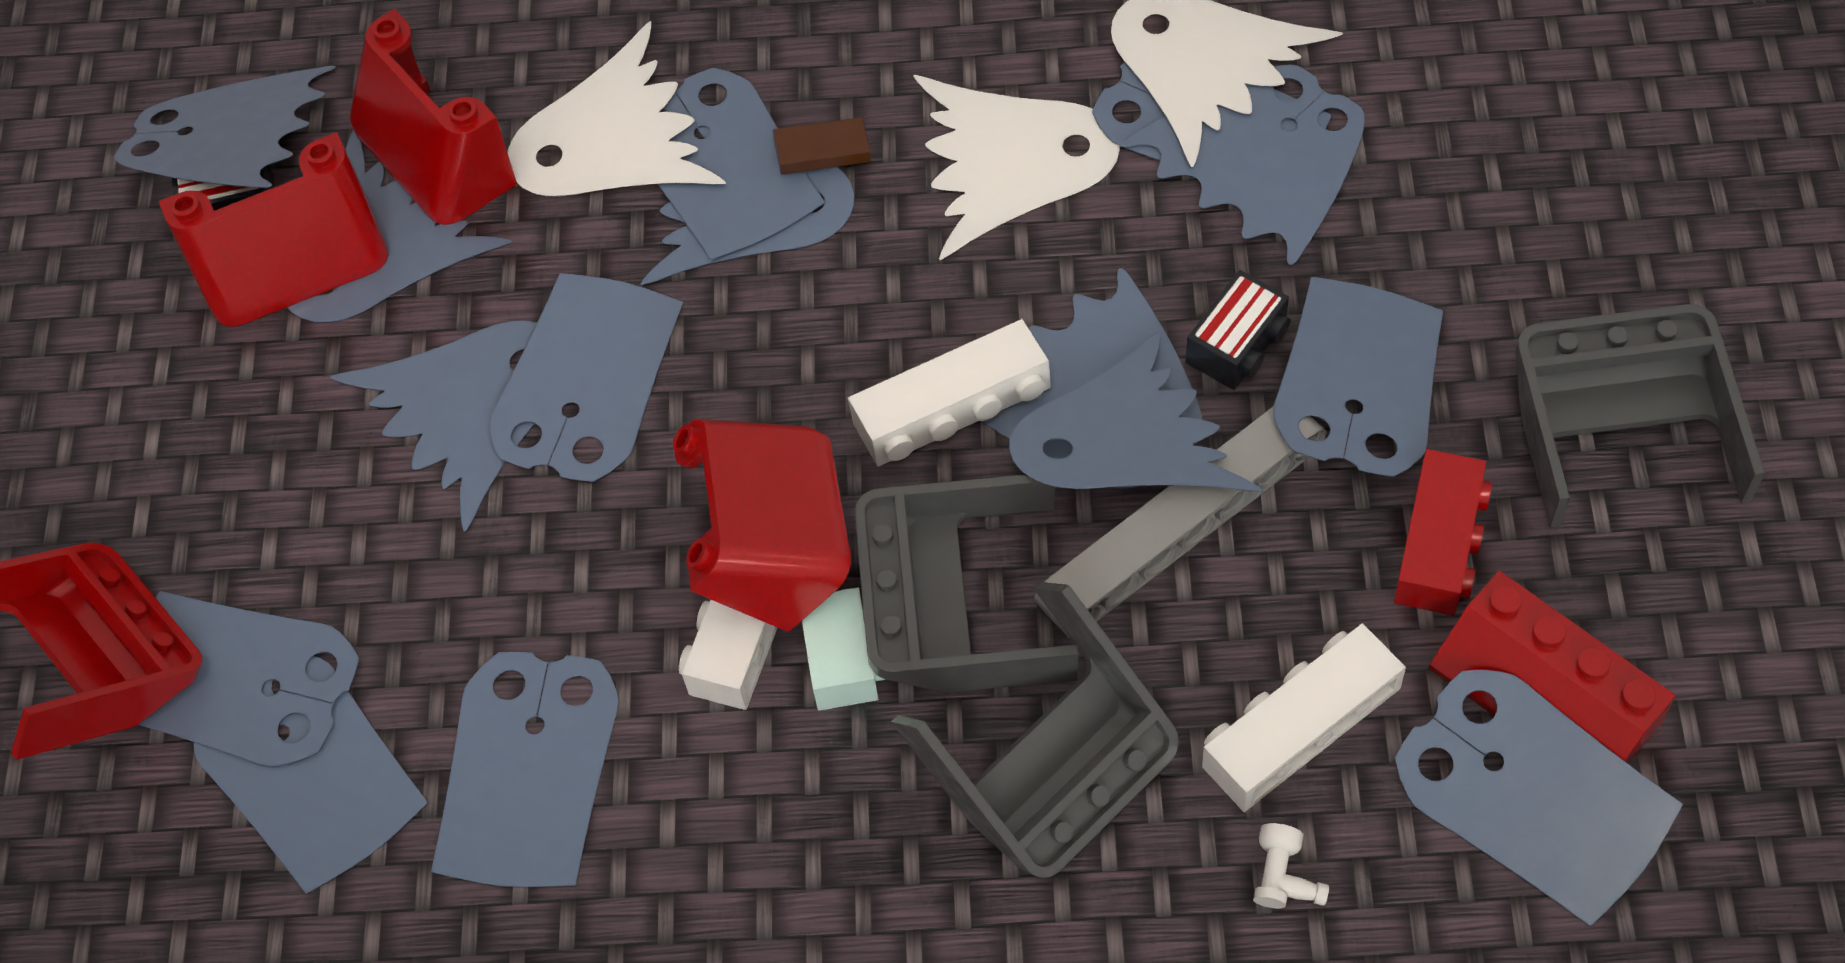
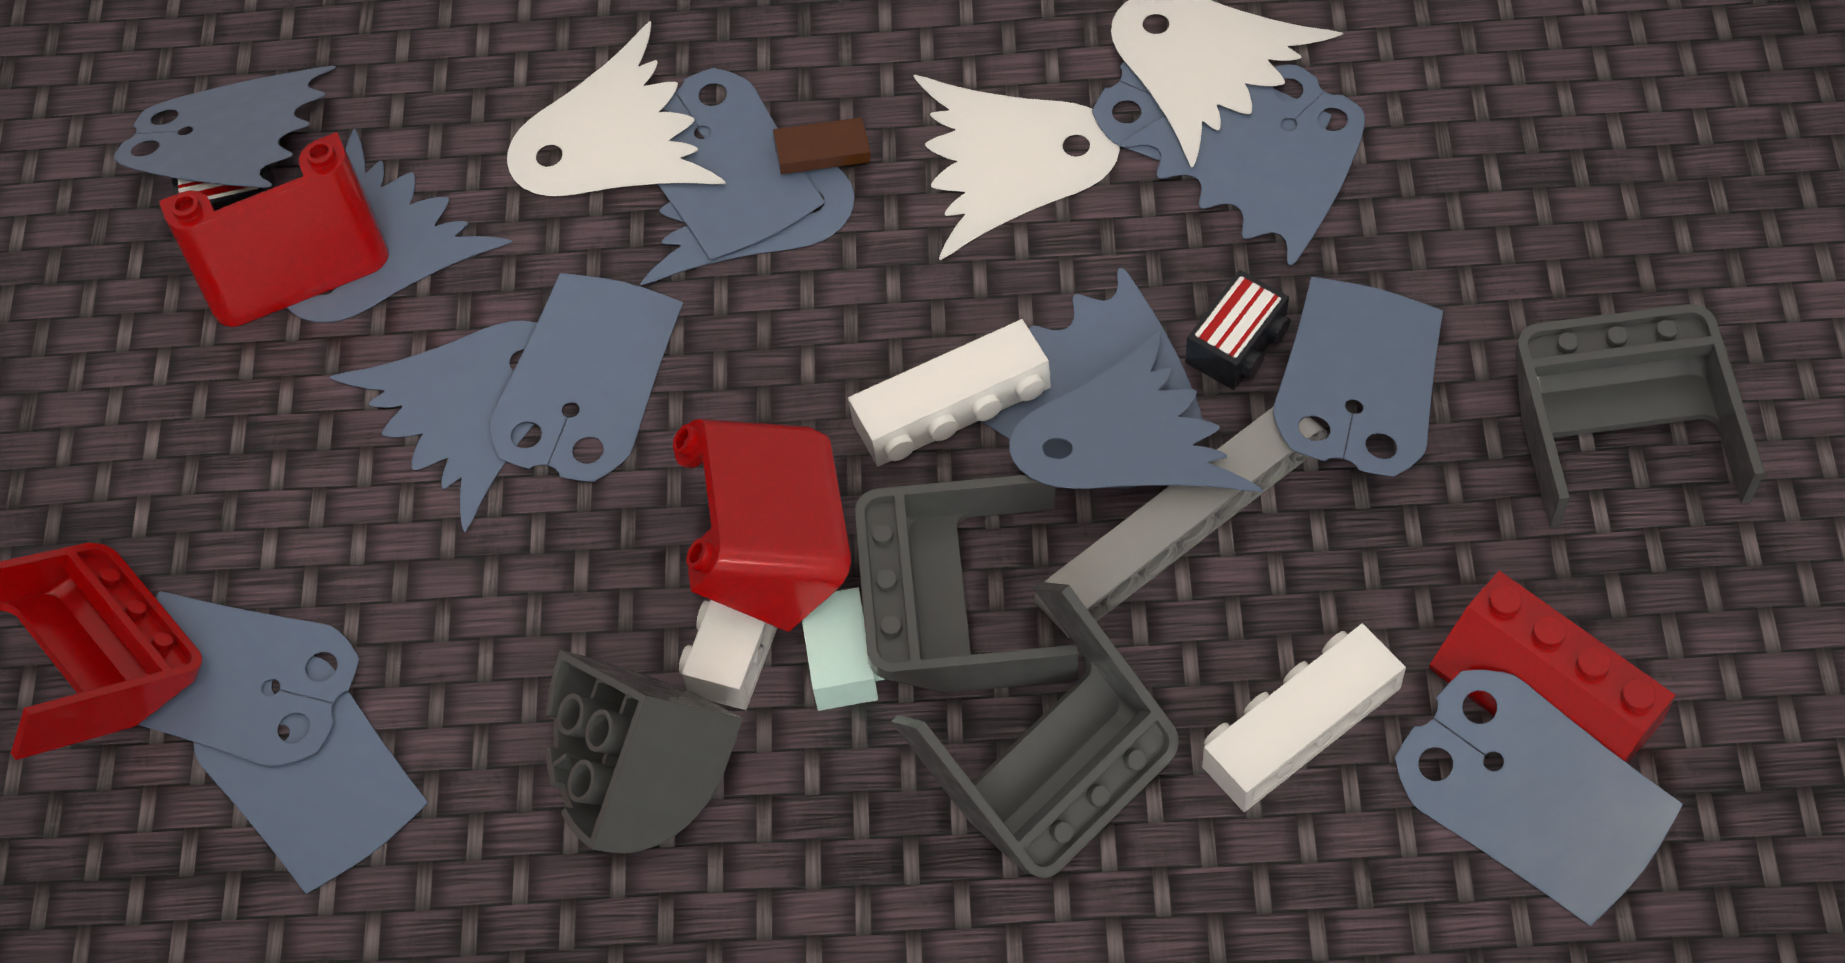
red windscreen [350,8,517,225] -> none
sand blue piece [431,652,619,887] -> none
white piece [1253,823,1329,909] -> none
red brick [1394,449,1493,616] -> none
none -> dark grey brick [545,650,743,854]

